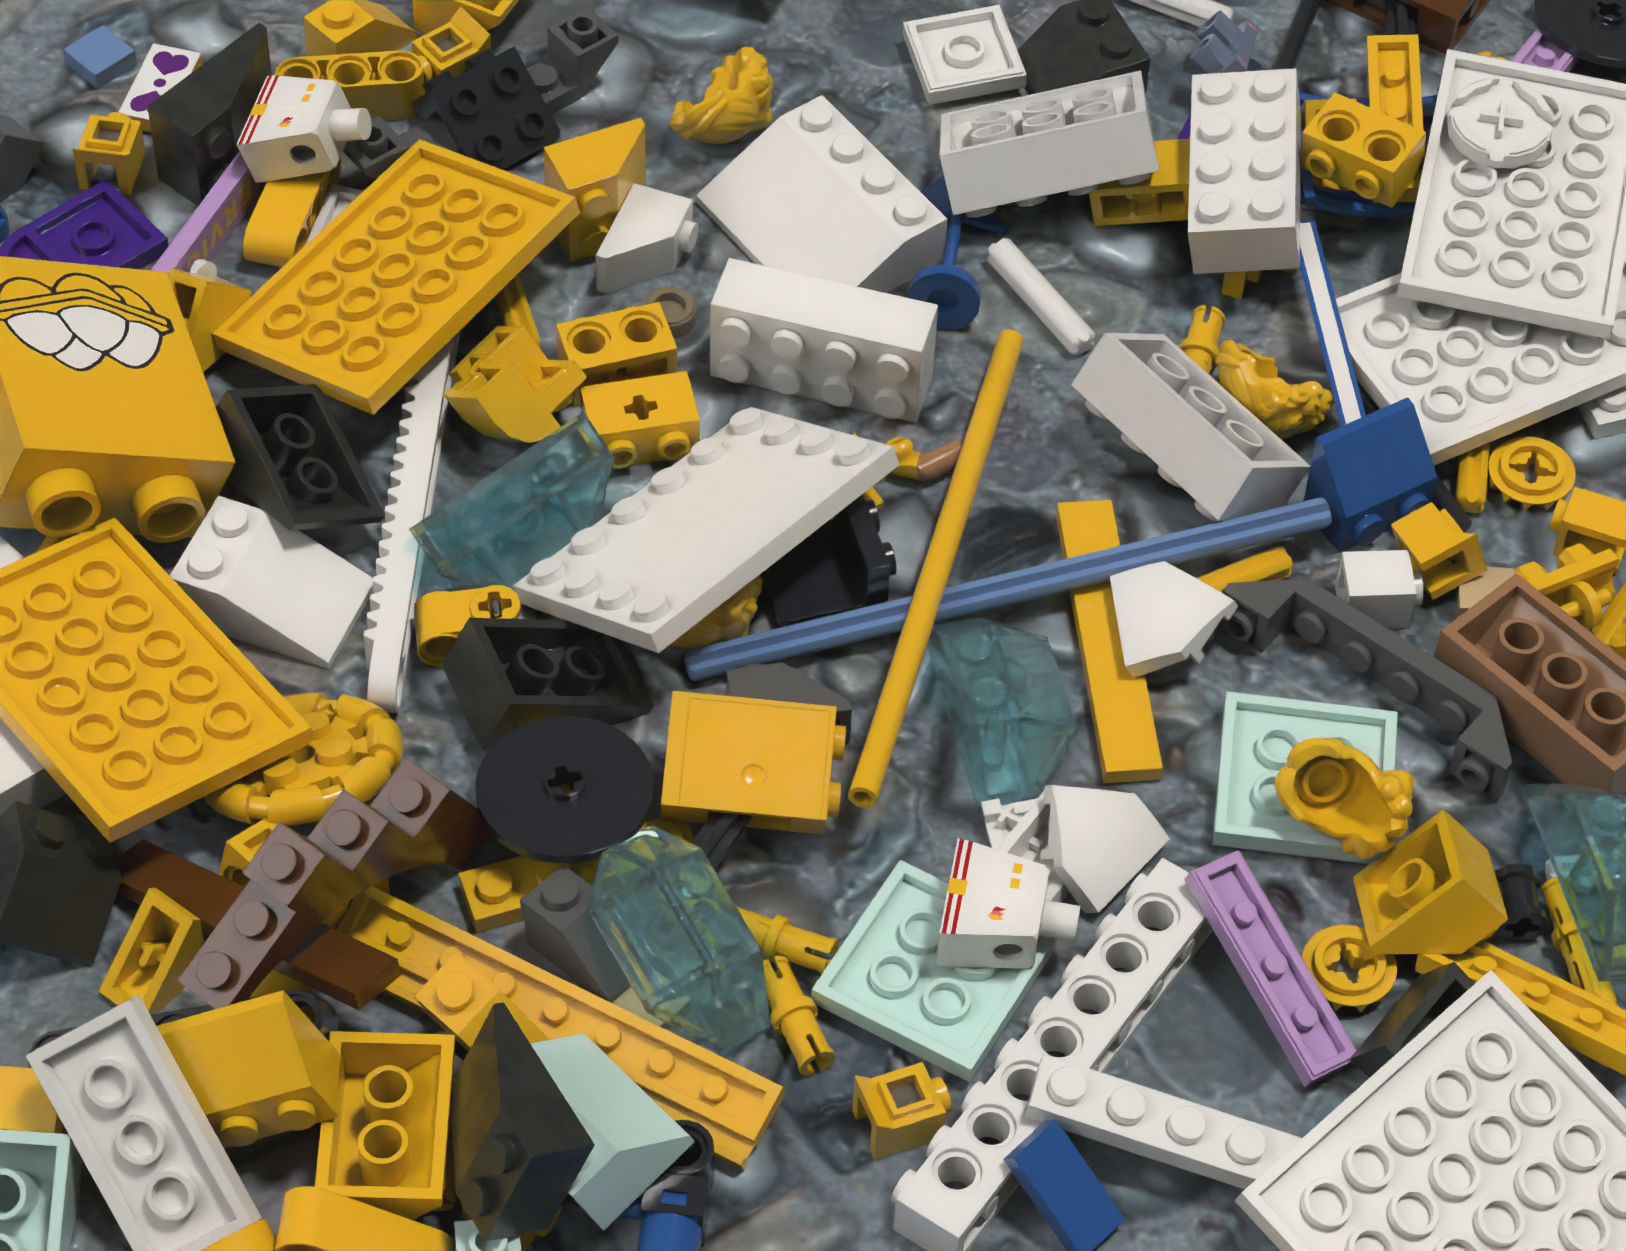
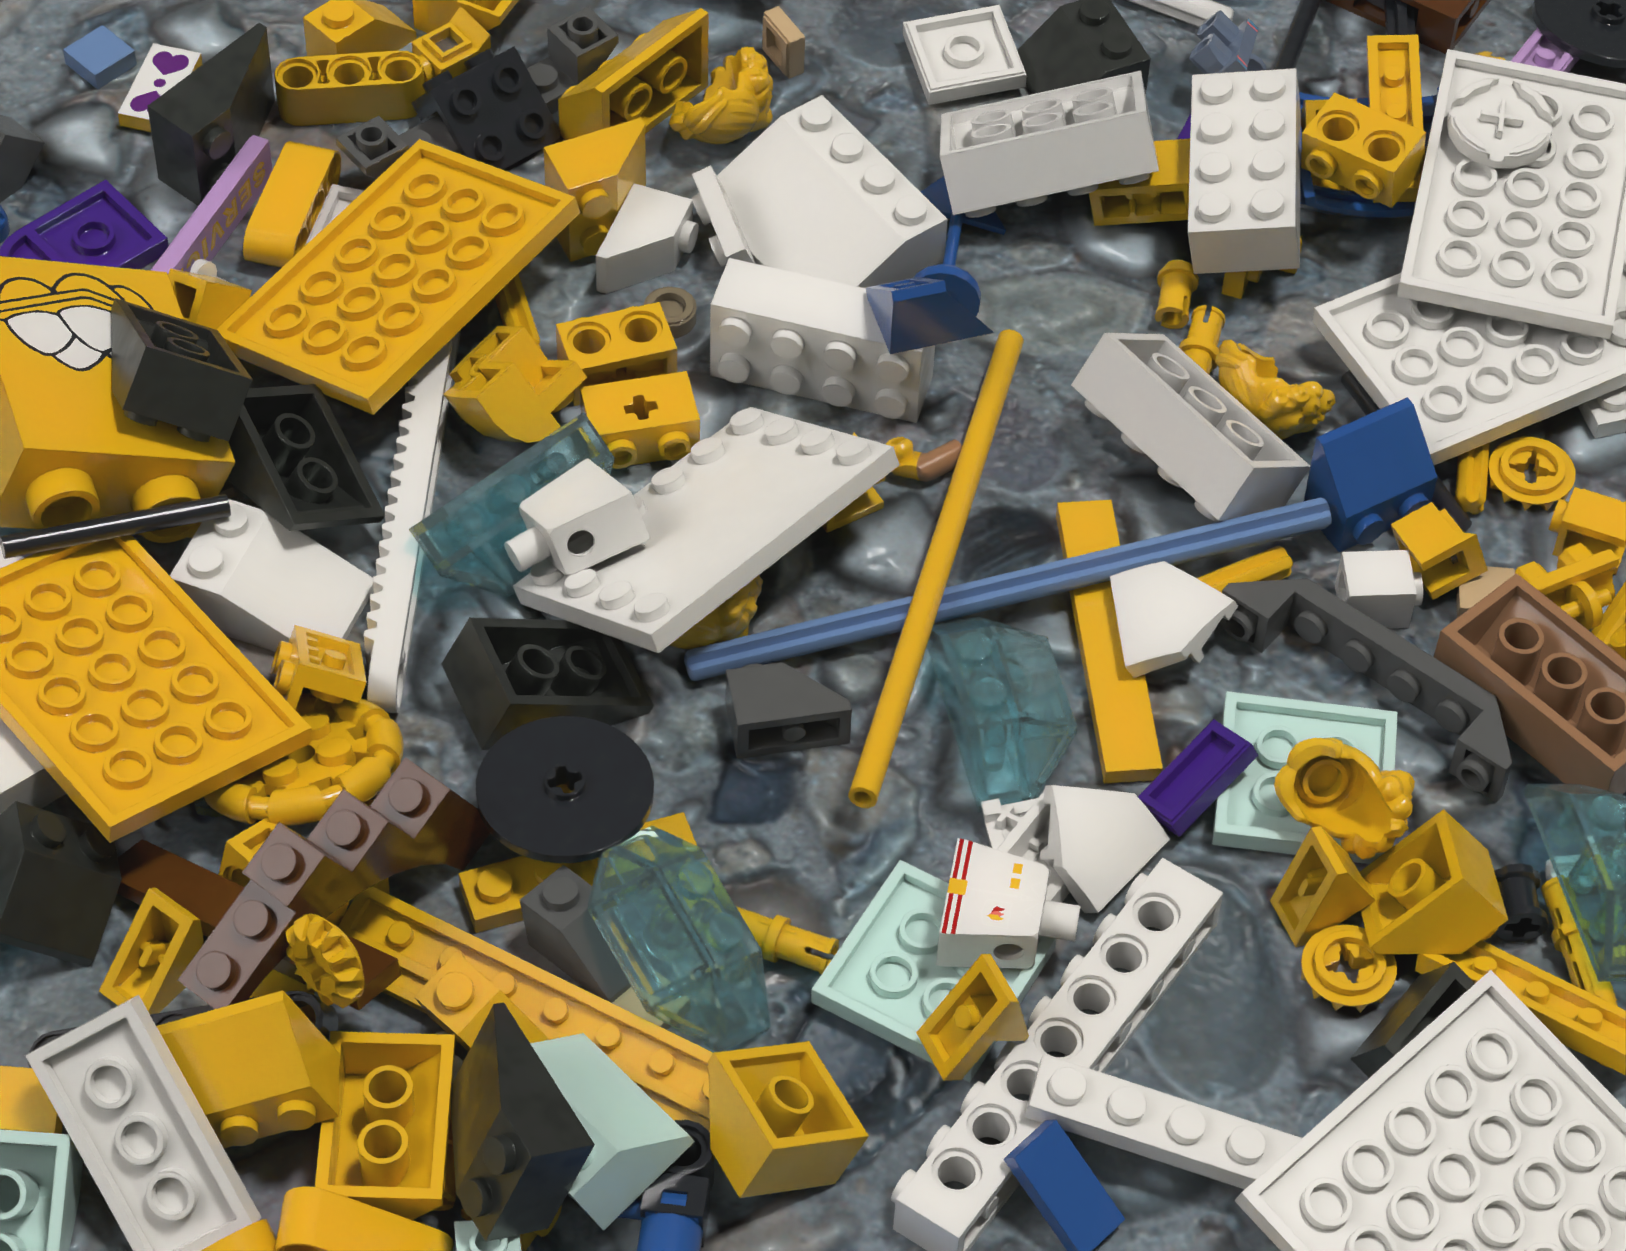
yellow window [73,112,146,196] -> none
white torso [236,75,372,183] -> none
yellow piece [413,585,521,667] -> none
yellow piece [660,691,846,890] -> none
yellow pin [753,956,836,1076] -> none
black bracket [760,494,897,627] -> none
yellow window [852,1062,952,1161] -> none
white axle [987,238,1095,356] -> none
lavender tile [1184,850,1357,1087] -> none
white sticker [1300,220,1366,426] -> none
none -> black bar [0,494,231,559]
none -> pearl dark grey slope [111,298,253,442]
none -> yellow bracket [271,625,367,710]
none -> yellow gear [285,914,365,1008]
none -> white torso [504,458,650,575]
none -> yellow slope [558,8,709,140]
none -> white plate [691,165,756,267]
none -> yellow slope [708,1041,869,1198]
none -> tan tile [762,6,805,79]
none -> blue slope [865,277,994,354]
none -> yellow slope [916,954,1029,1081]
none -> dark purple tile [1138,719,1258,837]
none -> yellow pin [1155,260,1199,329]
none -> yellow slope [1270,826,1376,947]

